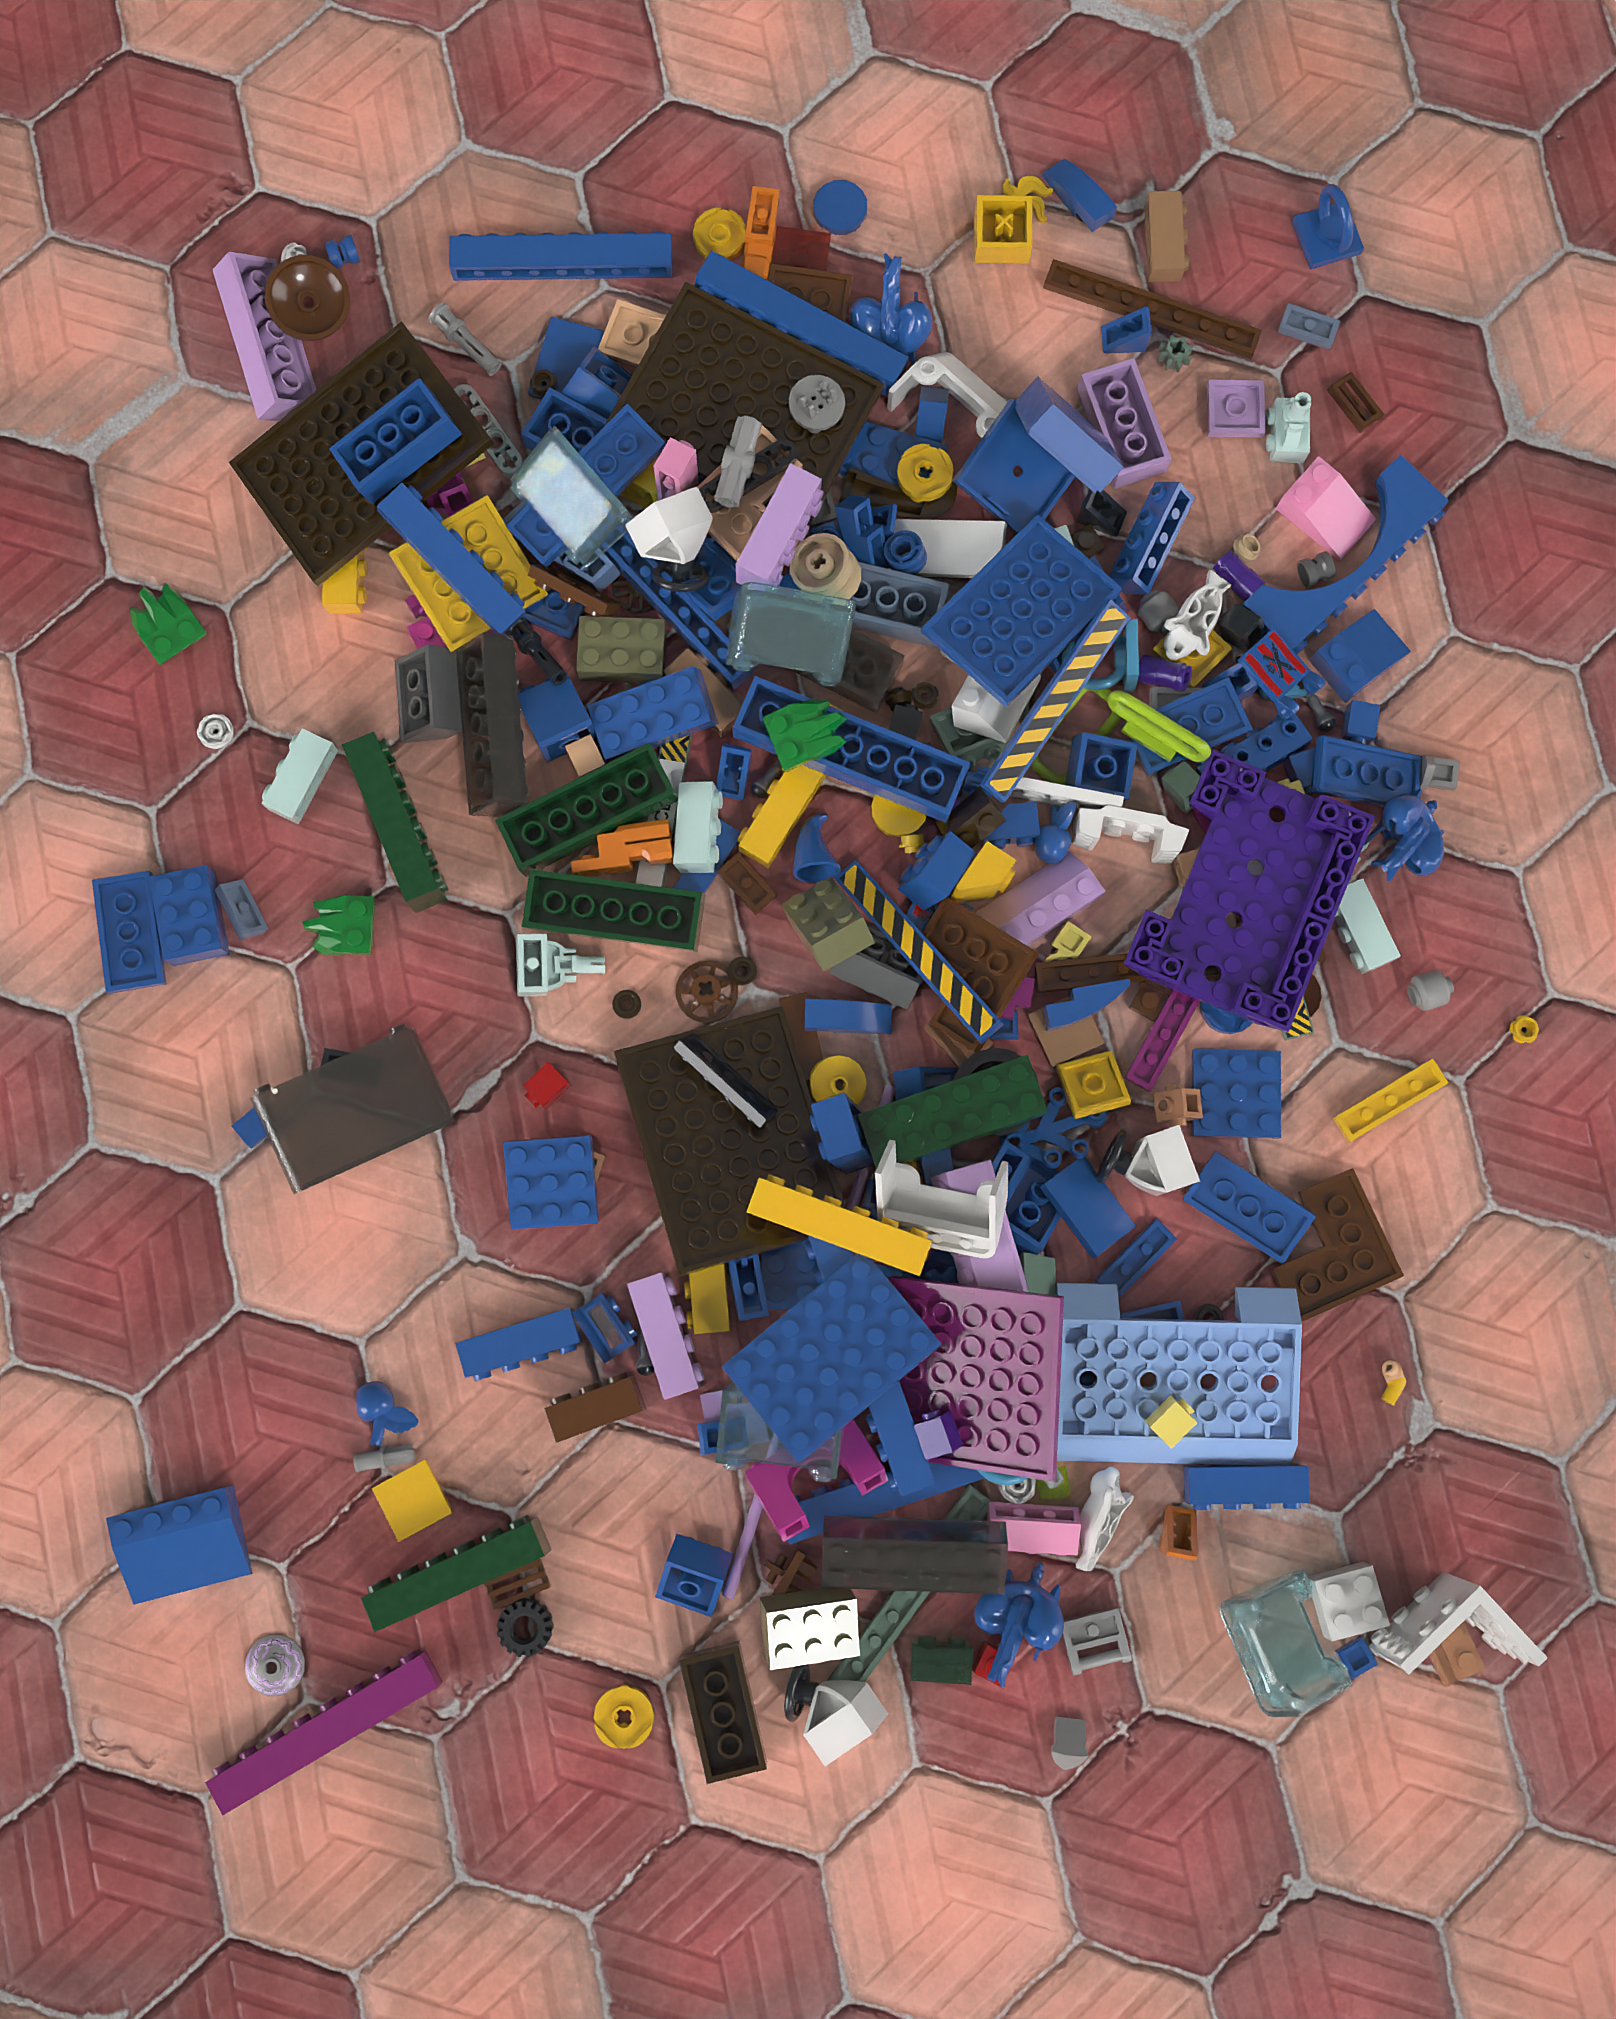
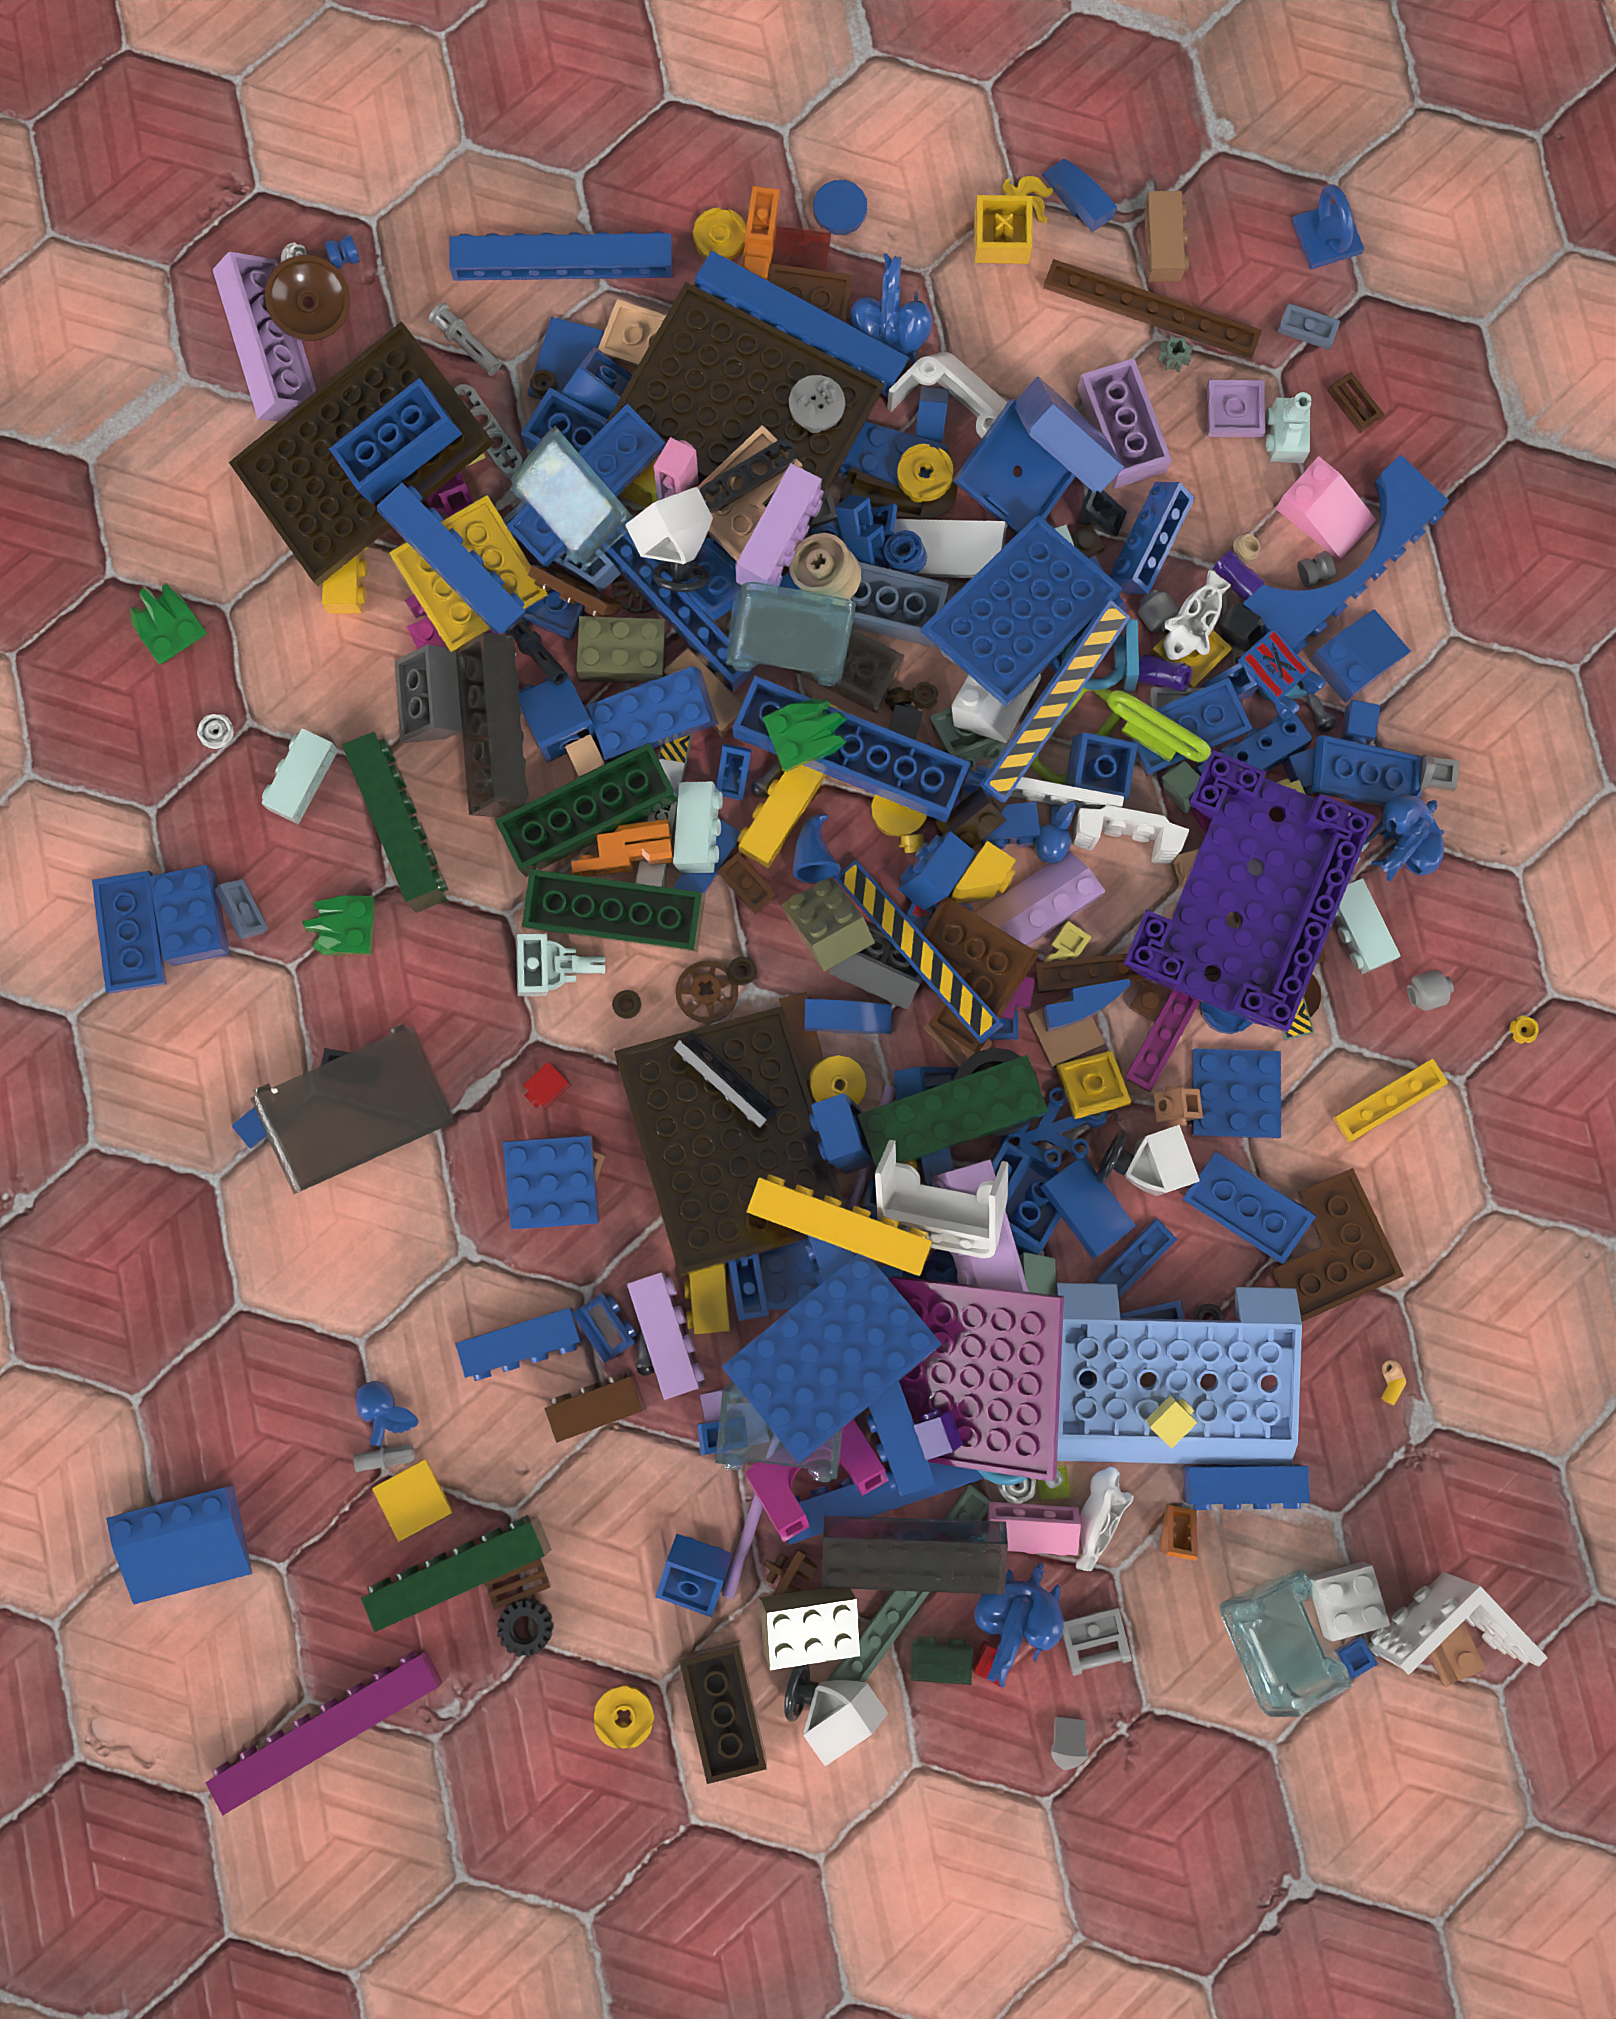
dish [245,1635,305,1696] -> none
light grey piece [715,416,762,508] -> none
blue slope [1101,307,1151,354] -> none

